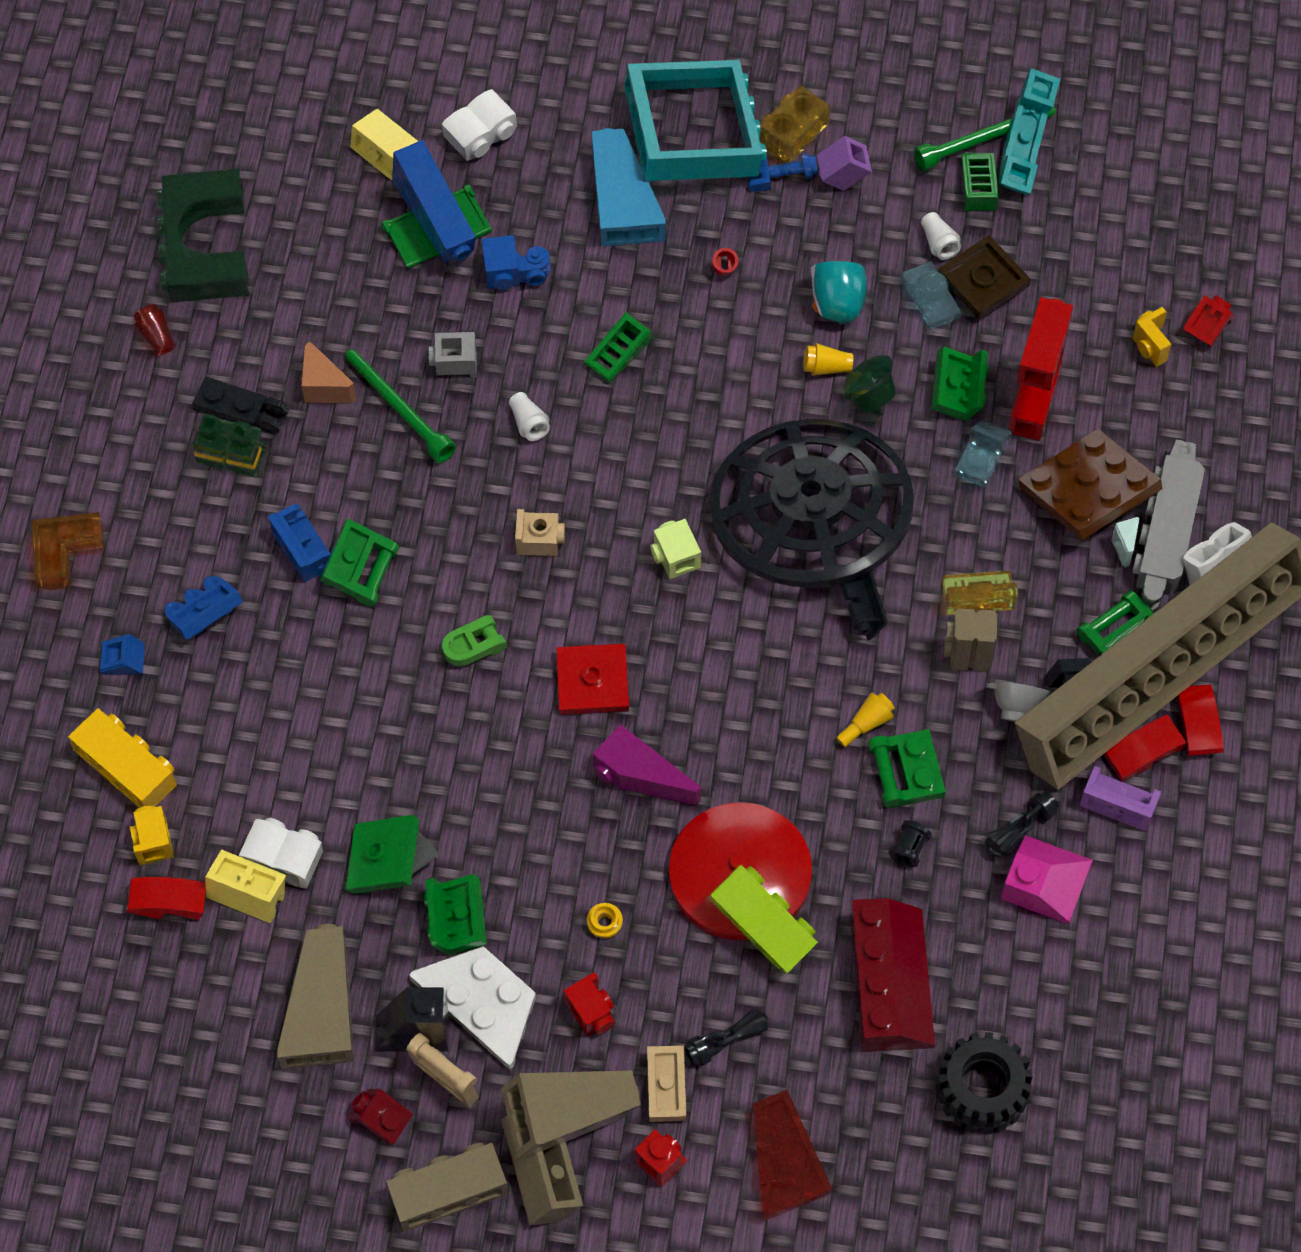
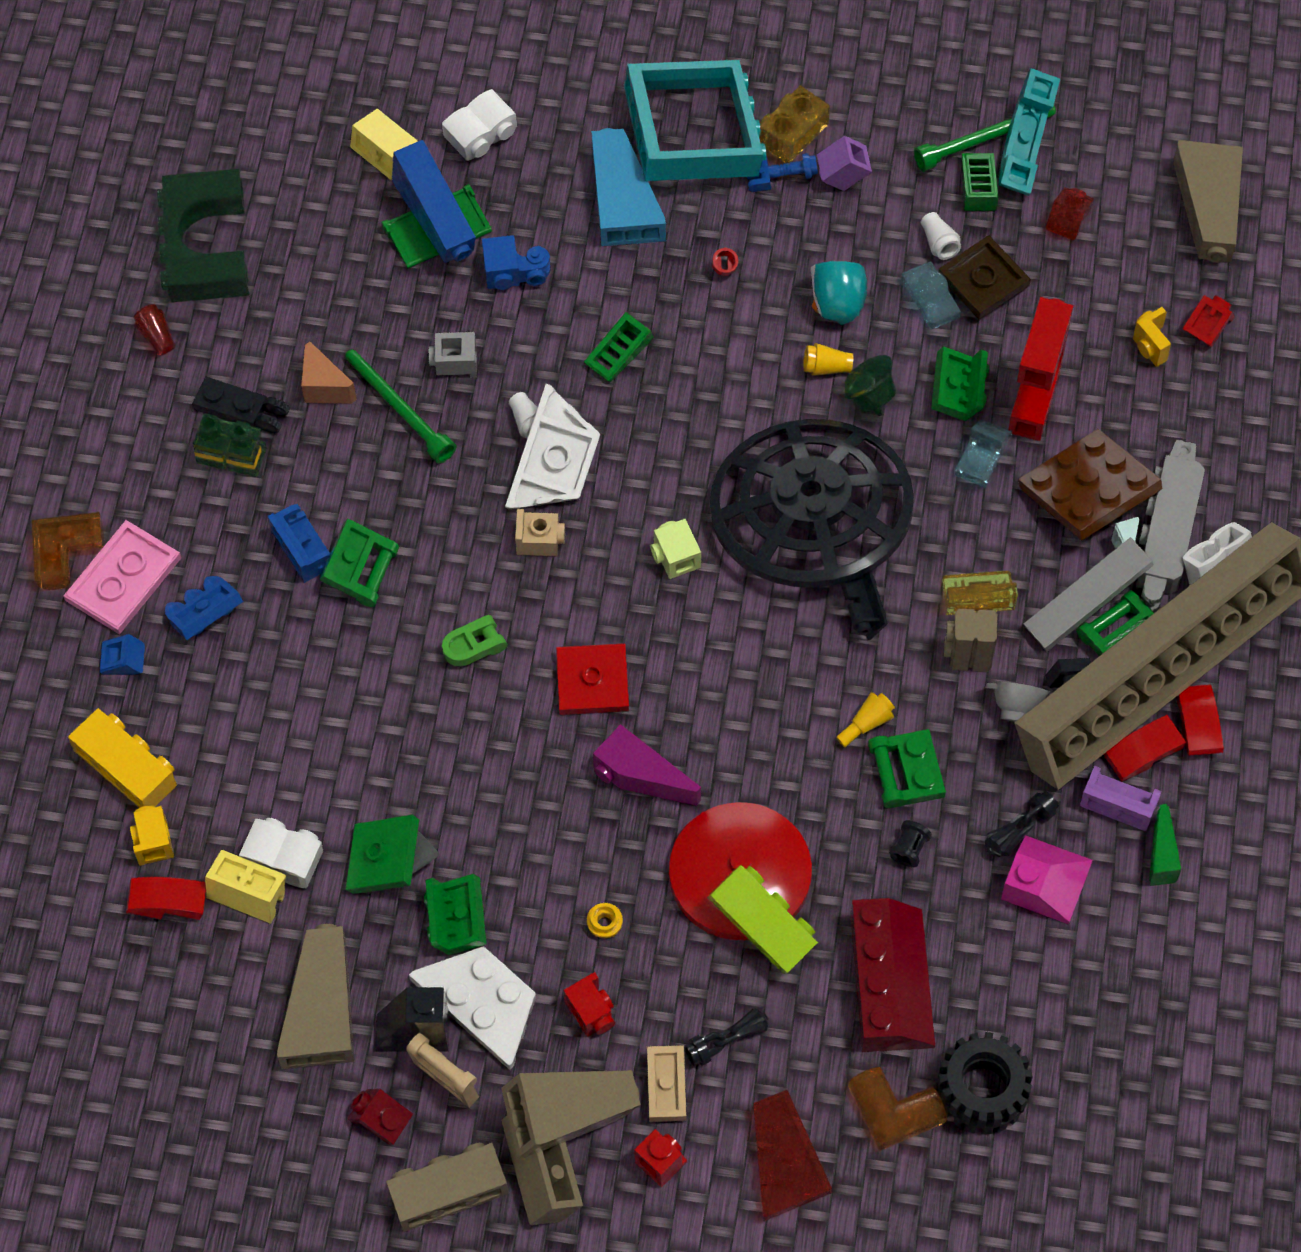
none -> bright pink tile [64,520,181,635]
none -> white wing [505,384,600,509]
none -> clear orange brick [848,1067,947,1151]
none -> light grey tile [1024,537,1154,652]
none -> clear red bracket [1046,187,1094,240]
none -> green slope [1149,804,1181,886]
none -> dark tan slope [1173,140,1243,263]

